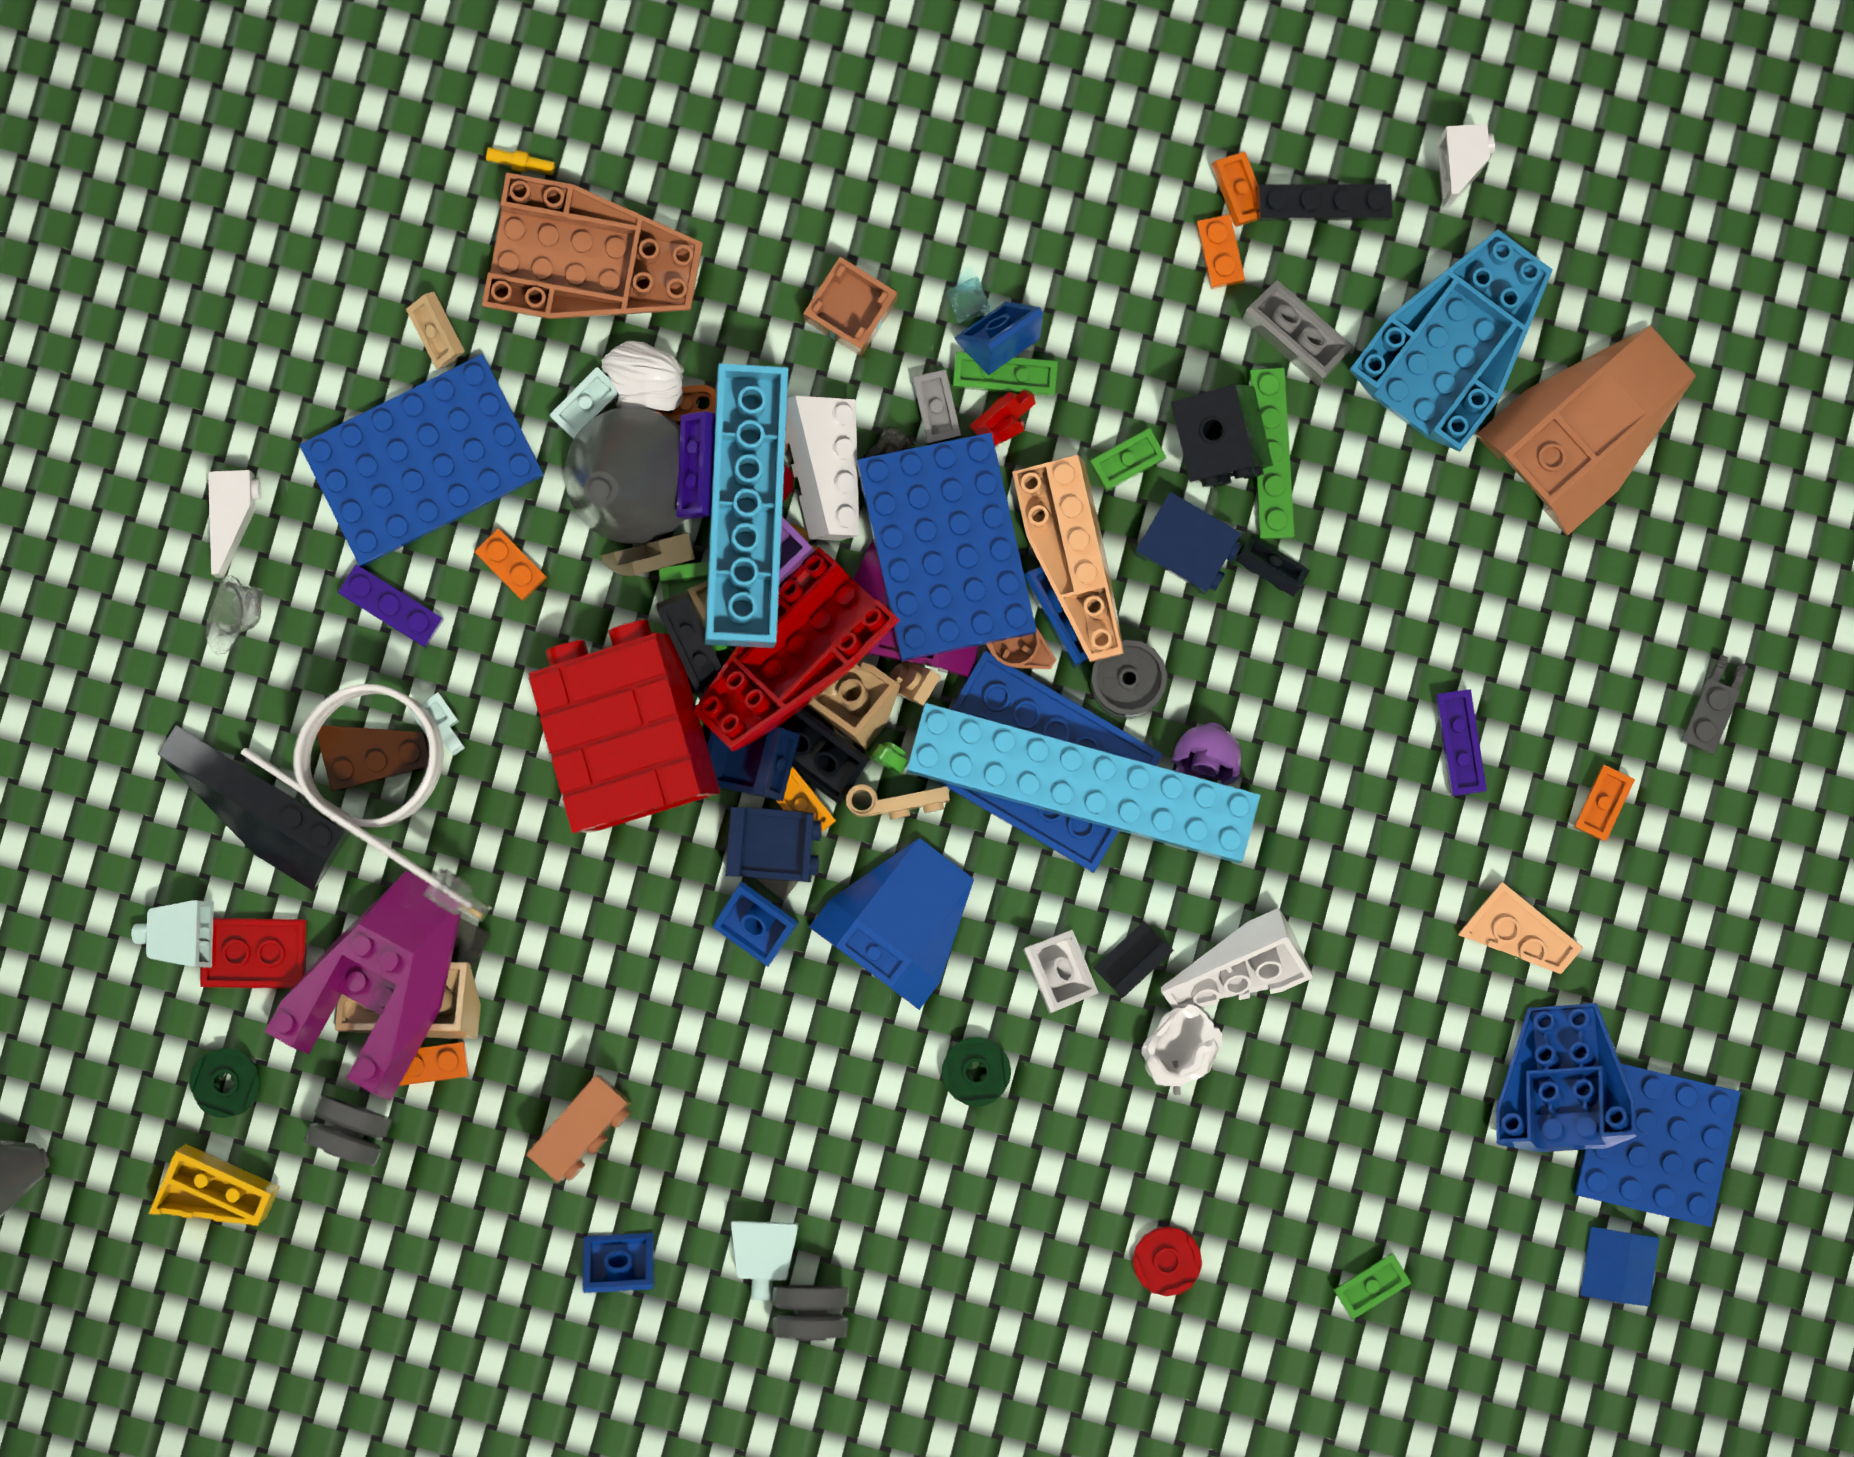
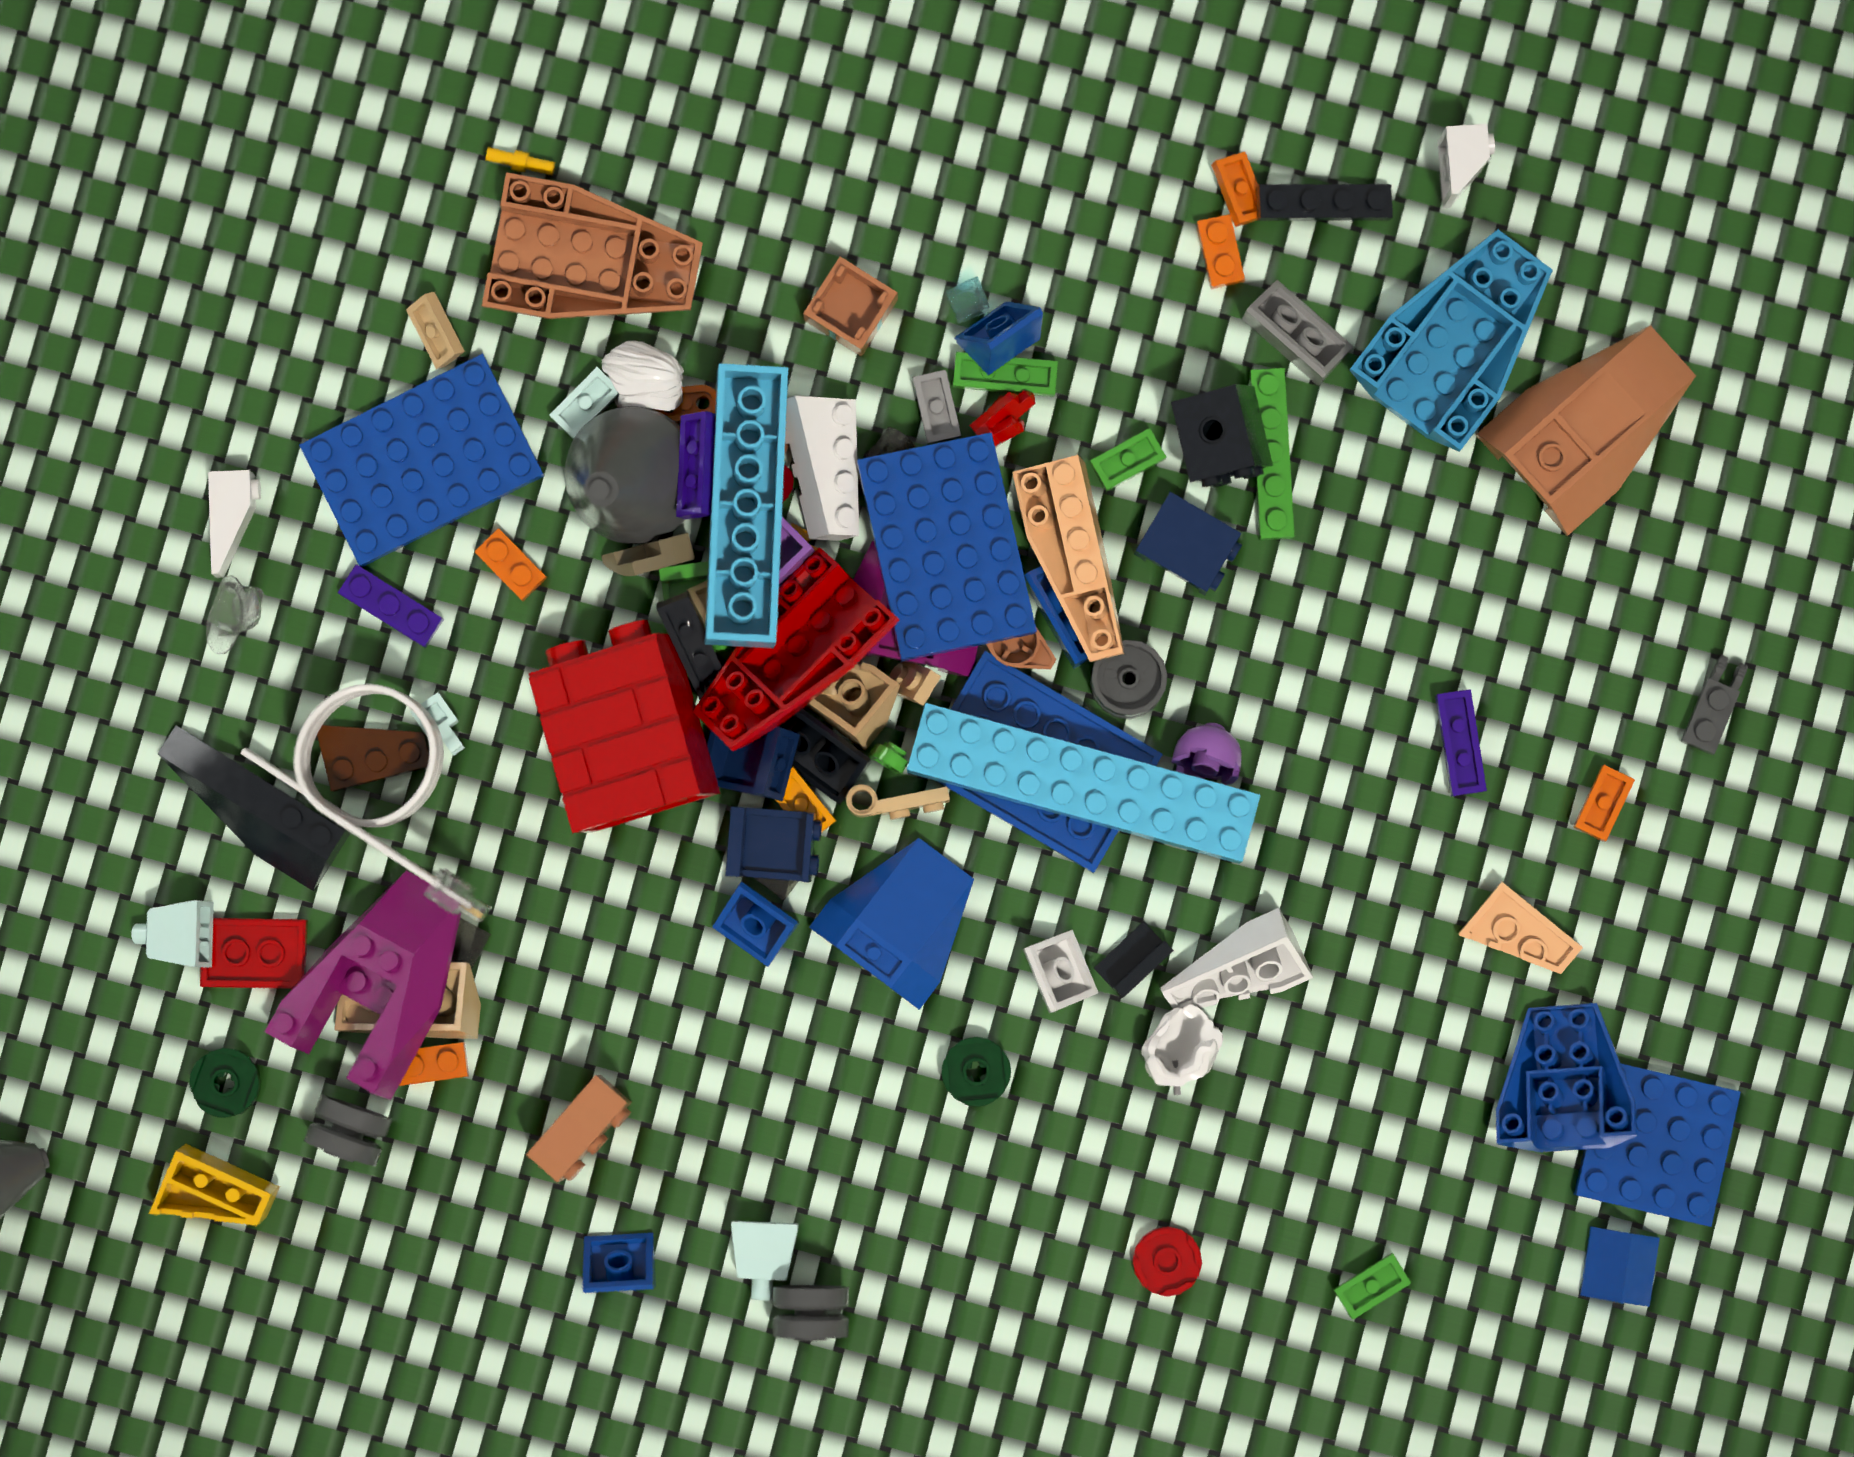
black plate [1236,534,1310,597] -> none

